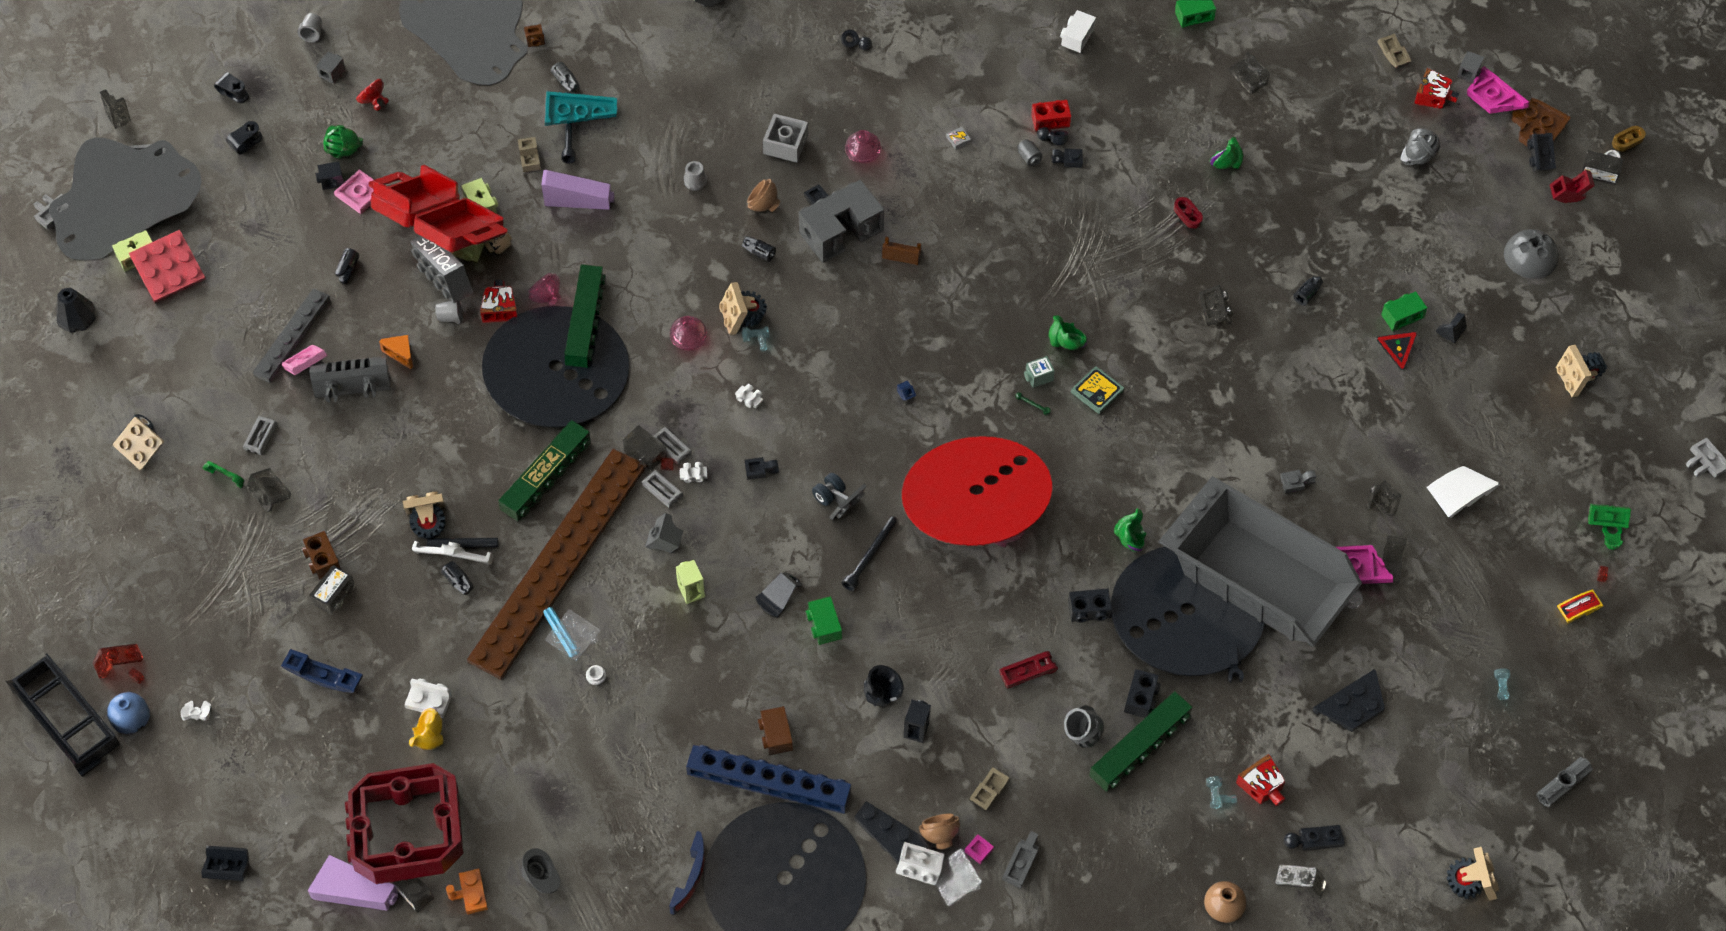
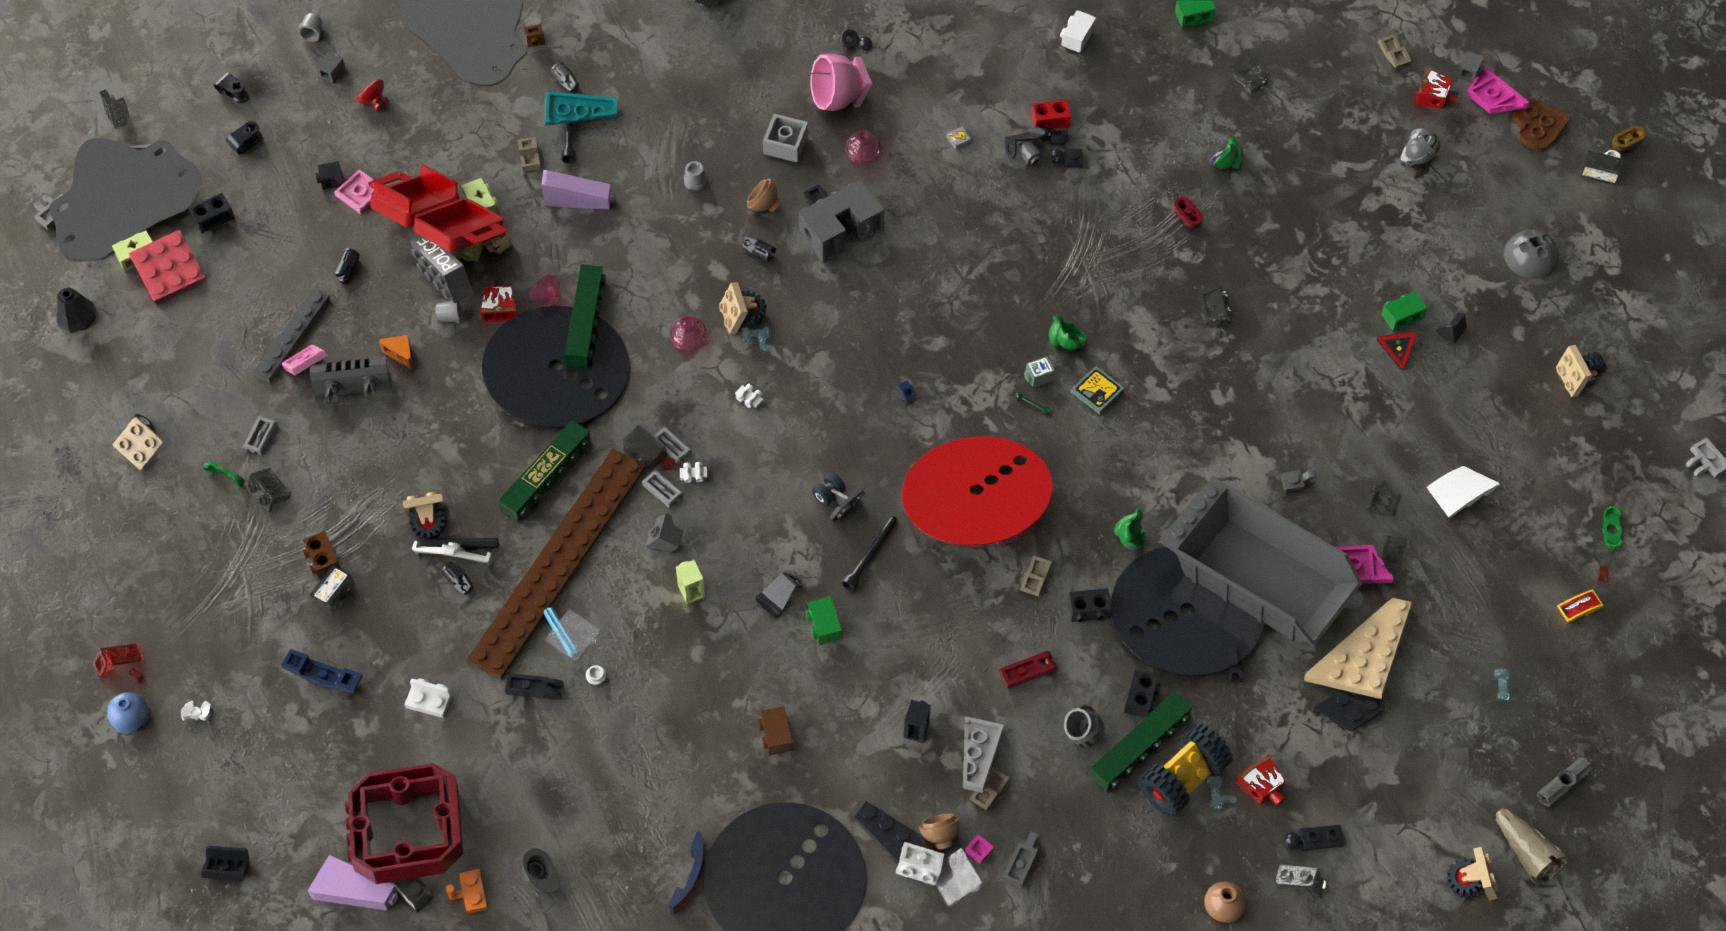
black piece [5,653,121,777] -> none
green helmet [323,125,363,158] -> none
yellow hair [409,707,444,750] -> none
dark blue brick [686,745,851,814] -> none
black plate [744,457,779,480] -> none
black helmet [863,665,904,708] -> none
reddish brown hinge [882,237,922,265] -> none
black hinge [1293,276,1324,306] -> none
black bracket [1527,133,1556,171] -> none
dark red brick [1550,170,1595,203] -> none
green plate [1588,504,1631,528] -> none
none -> black brick [189,193,235,234]
none -> black hinge [505,673,564,700]
none -> bright pink plate [811,54,872,111]
none -> light grey wing [963,716,1004,793]
none -> black piece [1005,127,1046,158]
none -> dark tan slope [1020,555,1052,597]
none -> black plate [1138,723,1233,817]
none -> tan wing [1305,598,1412,699]
none -> dark tan cone [1495,808,1568,885]

